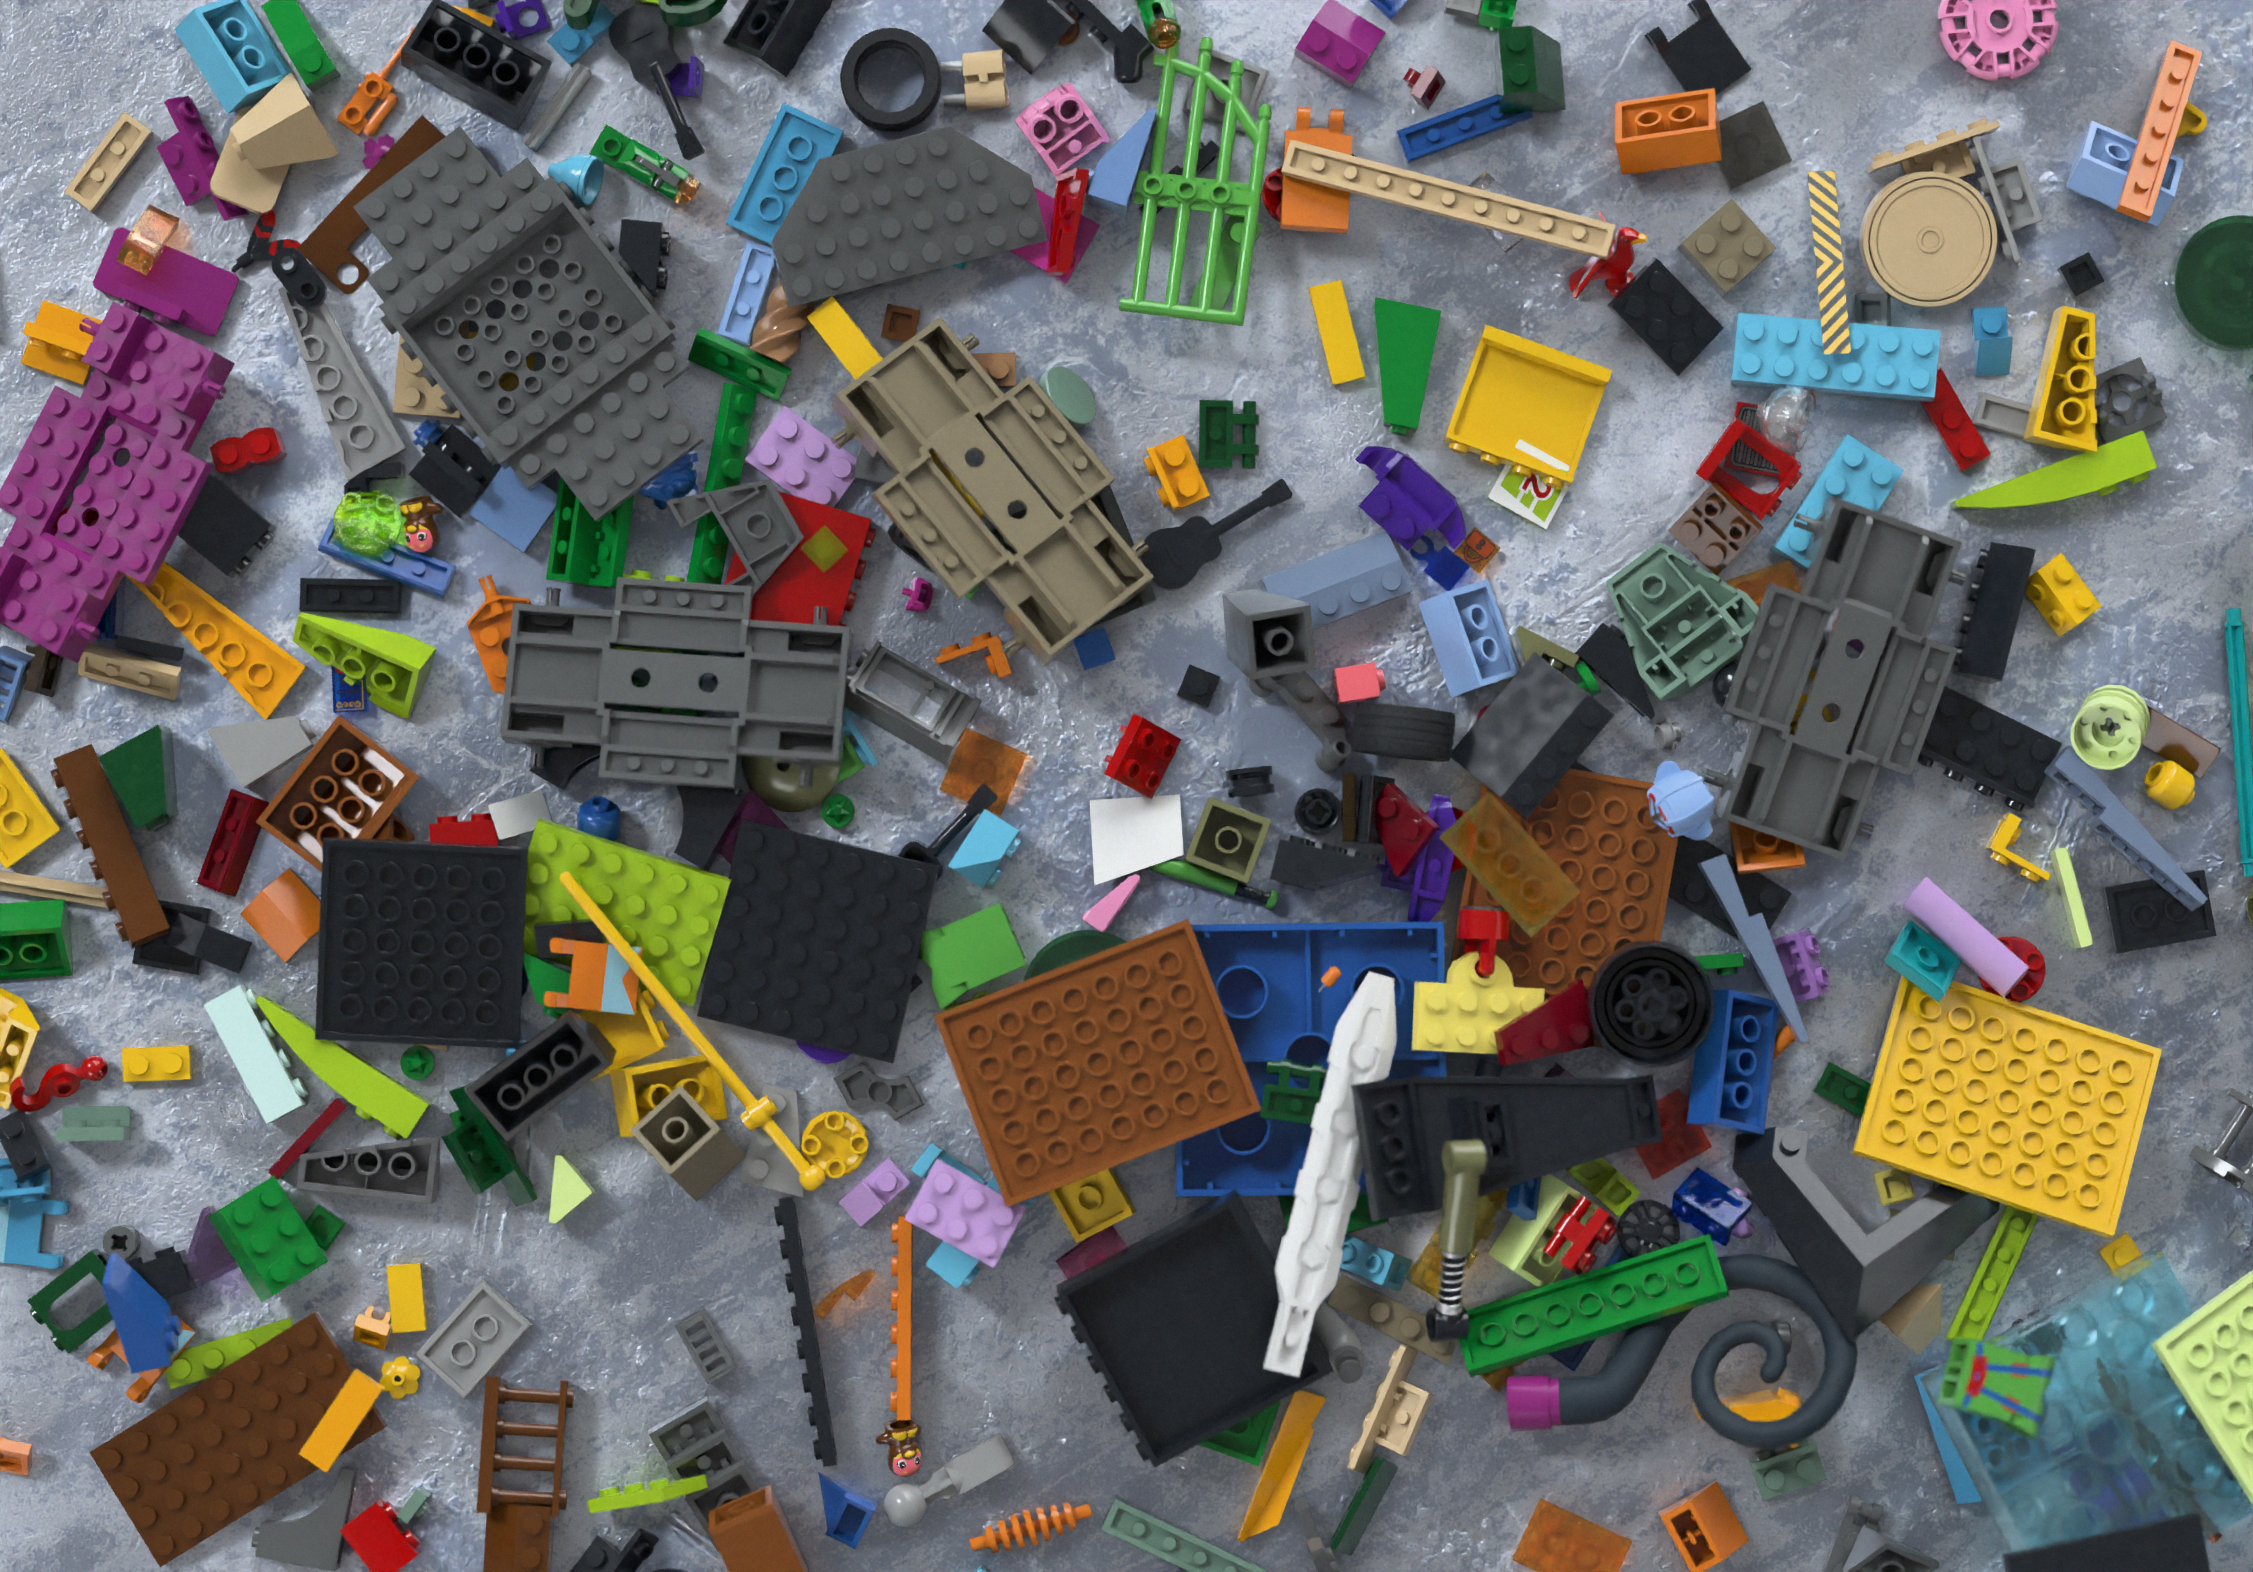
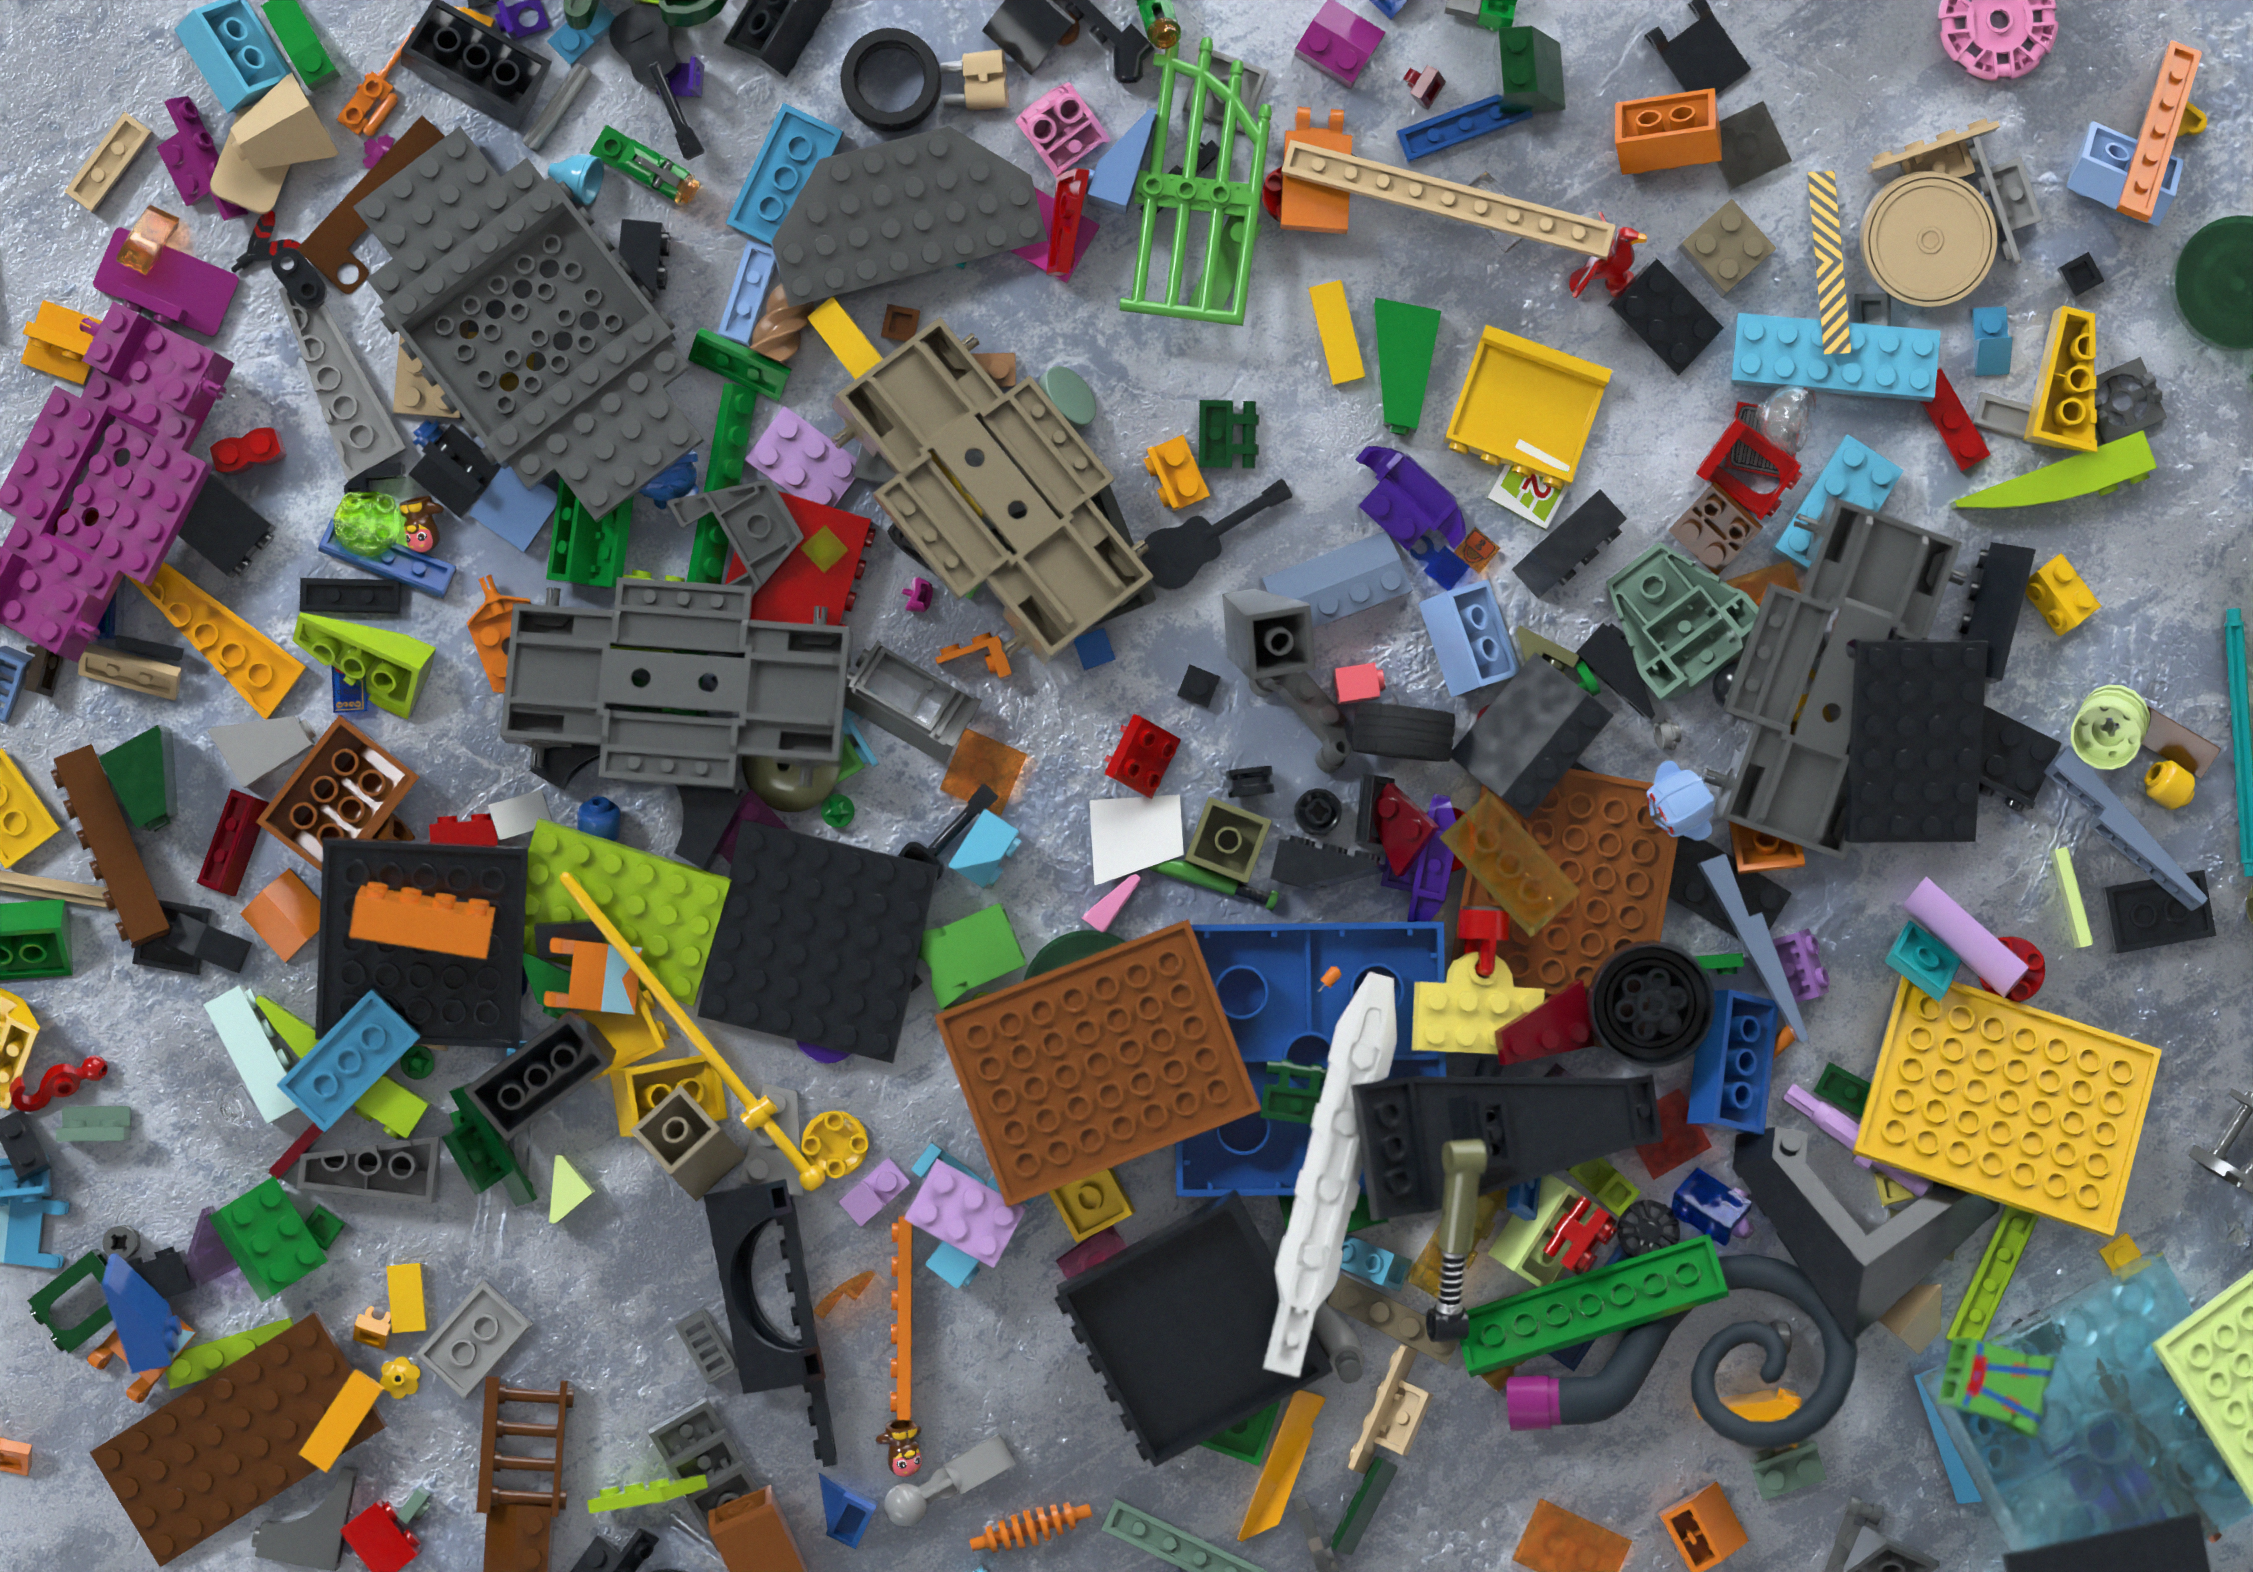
yellow plate [122,1045,193,1082] -> none
dark grey tile [833,1062,925,1121] -> none
dark brown tile [1341,773,1356,842] -> none
yellow bracket [1985,813,2052,884] -> none
none -> dark azure plate [276,988,421,1133]
none -> orange brick [350,882,496,959]
none -> black arch [704,1179,826,1394]
none -> black wedge [1511,489,1627,599]
none -> lavender piece [1782,1083,1933,1198]
none -> black plate [1844,639,1988,843]

